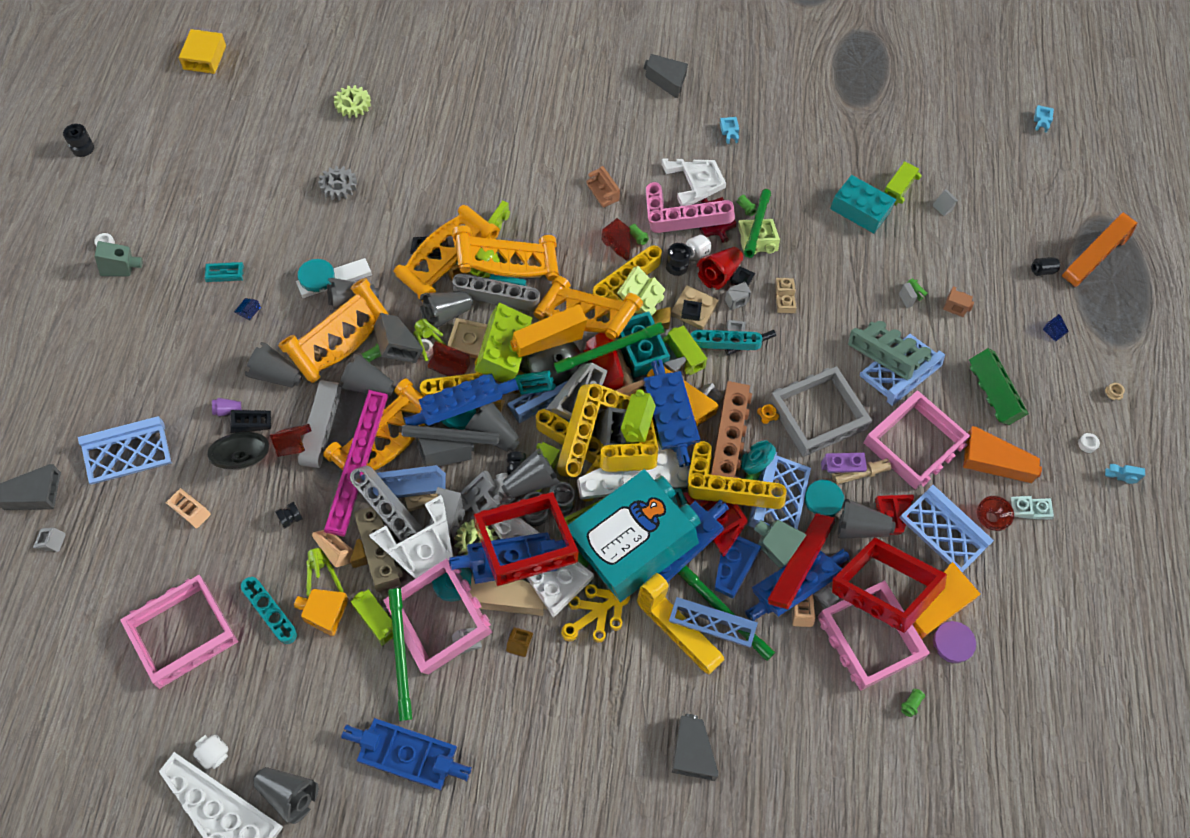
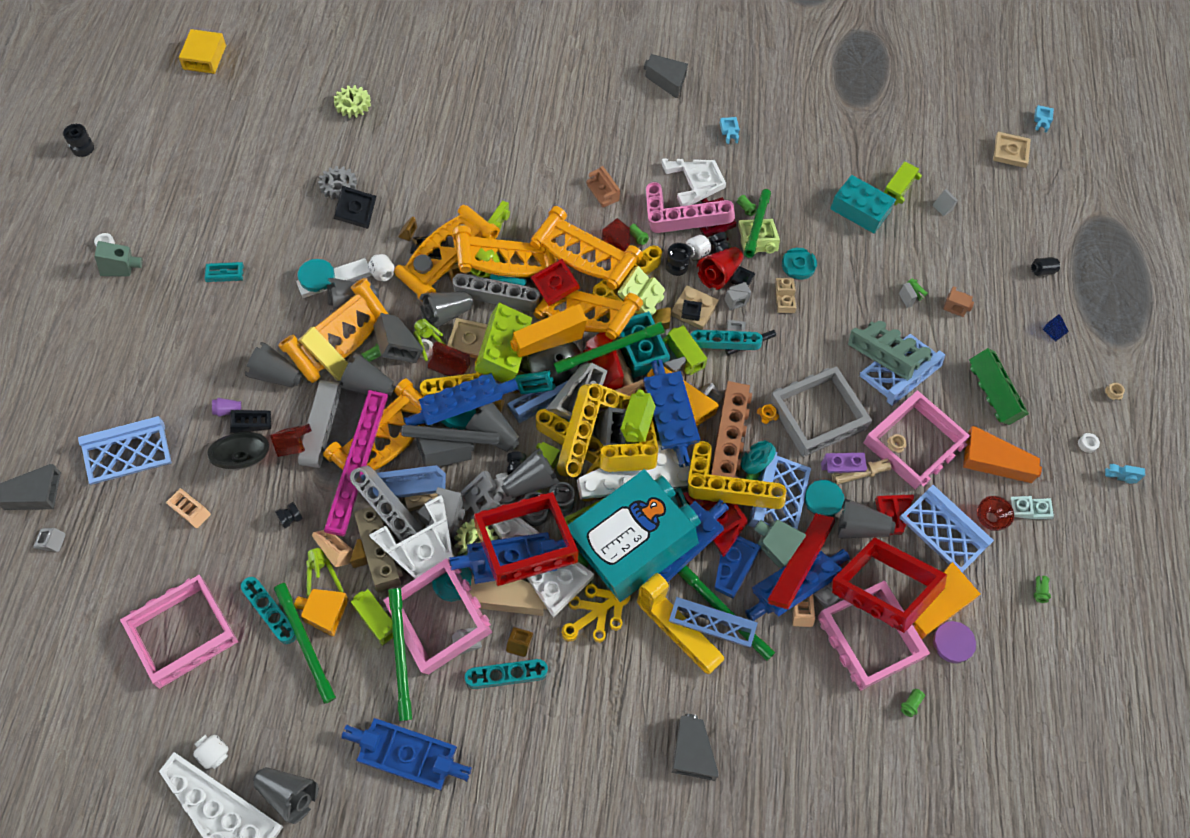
clear blue slope [234,298,261,321] -> none
orange beam [1062,212,1138,287] -> none
none -> green piece [274,583,336,704]
none -> light yellow tile [299,327,348,381]
none -> black plate [333,186,377,229]
none -> white head [368,254,395,281]
none -> pearl gold slope [398,216,417,241]
none -> dark grey tile [413,255,433,274]
none -> light grey slope [418,498,433,525]
none -> teal beam [465,659,548,689]
none -> light orange piece [530,206,643,290]
none -> red plate [531,259,580,306]
none -> black wheel [709,232,731,253]
none -> teal tile [781,247,817,280]
none -> tan plate [887,434,906,453]
none -> tan plate [993,132,1031,168]
none -> bright green pin [1034,576,1051,603]

